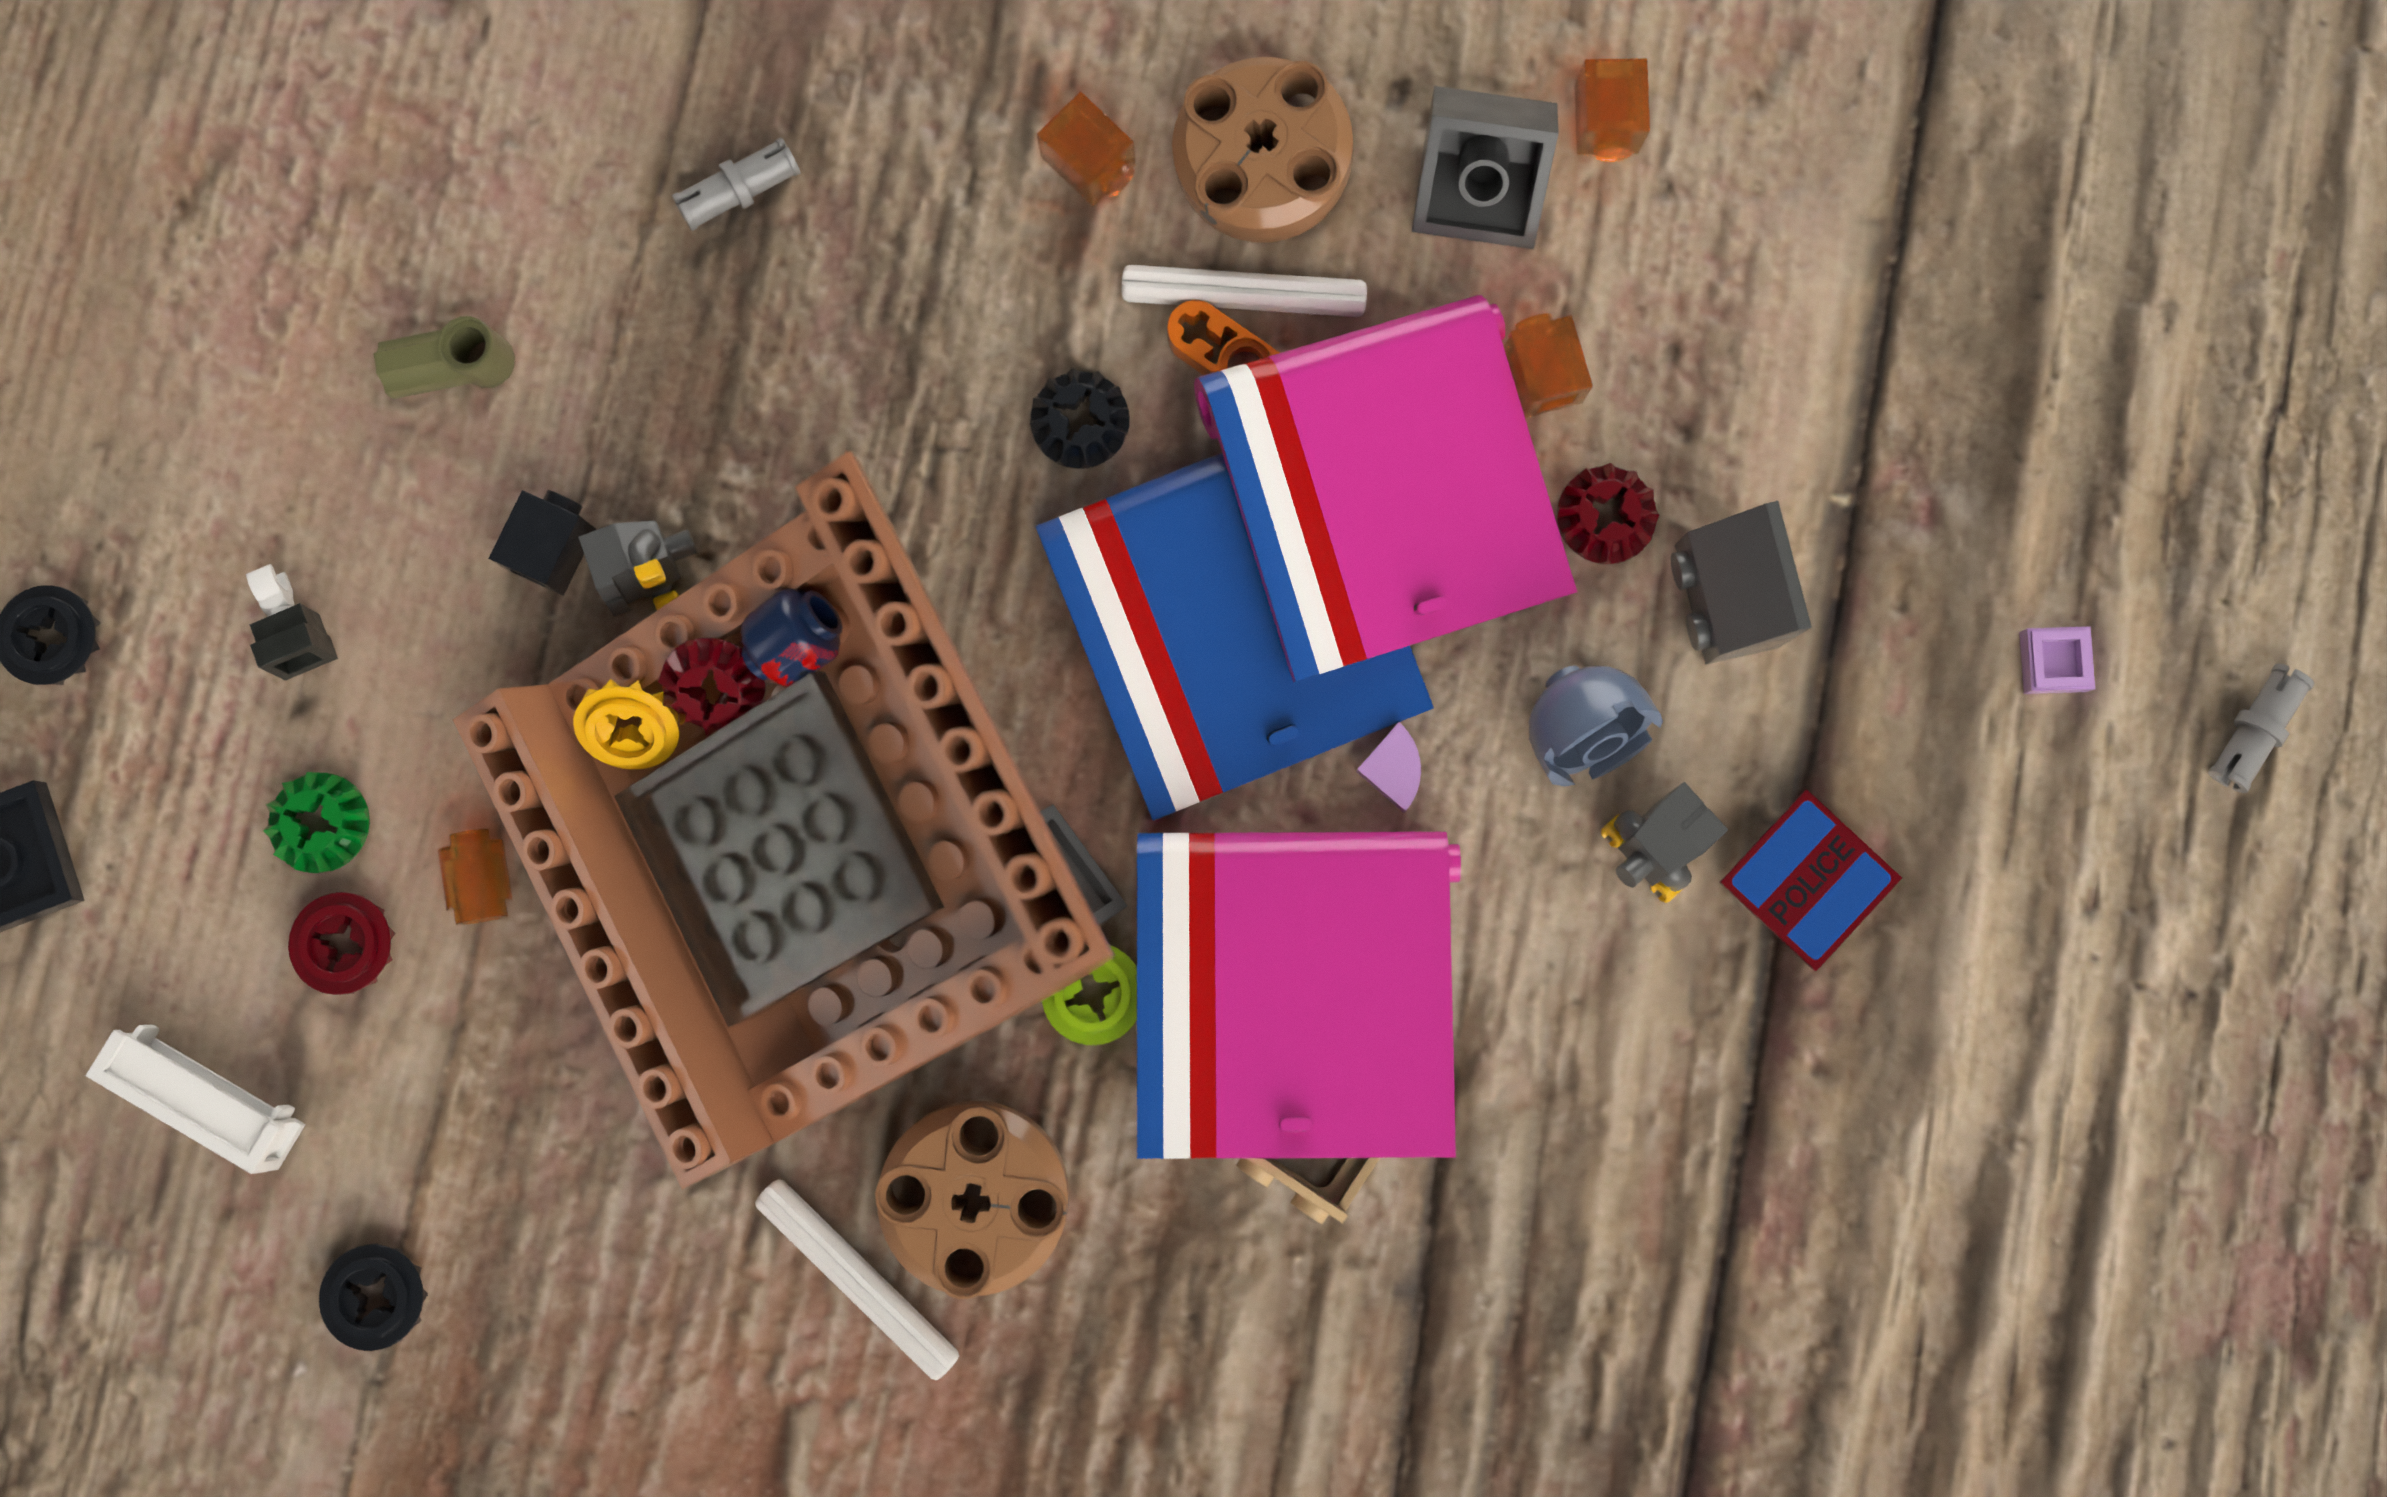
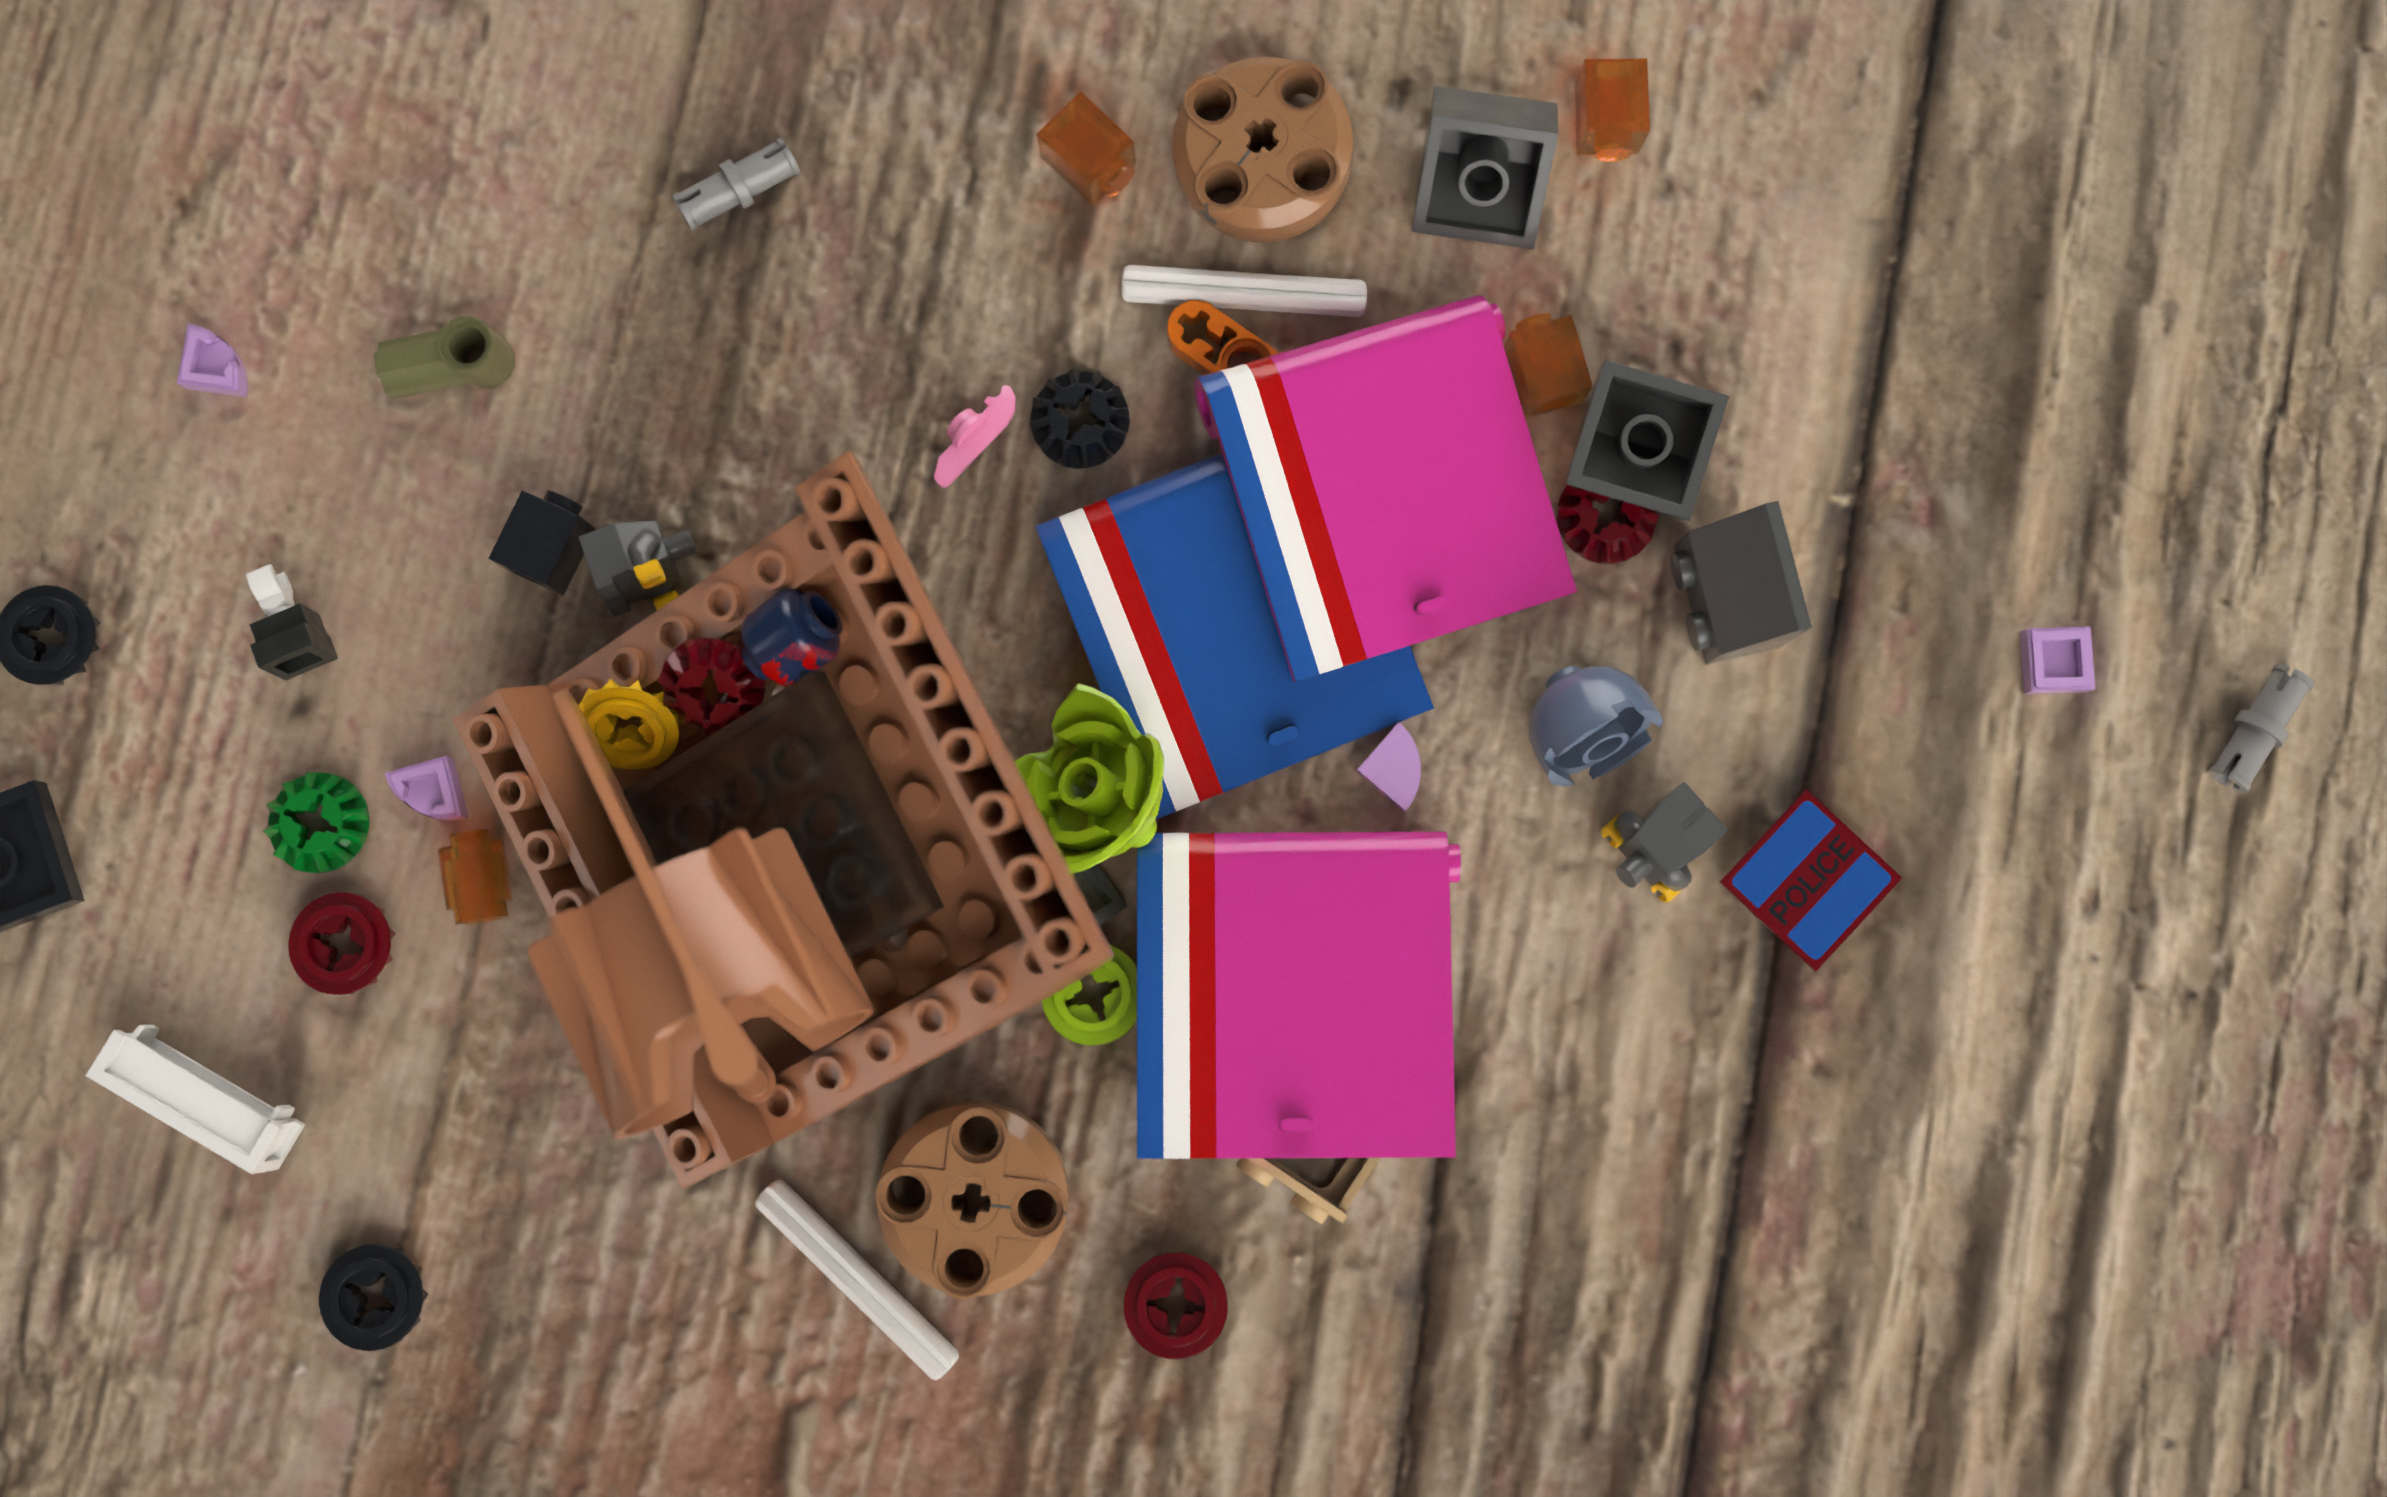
none -> lavender tile [177,323,248,397]
none -> lavender tile [385,756,468,821]
none -> nougat piece [528,688,874,1139]
none -> bright pink piece [934,385,1016,488]
none -> lime brick [1014,683,1164,874]
none -> dark red gear [1123,1251,1228,1359]
none -> dark grey slope [1565,360,1729,521]

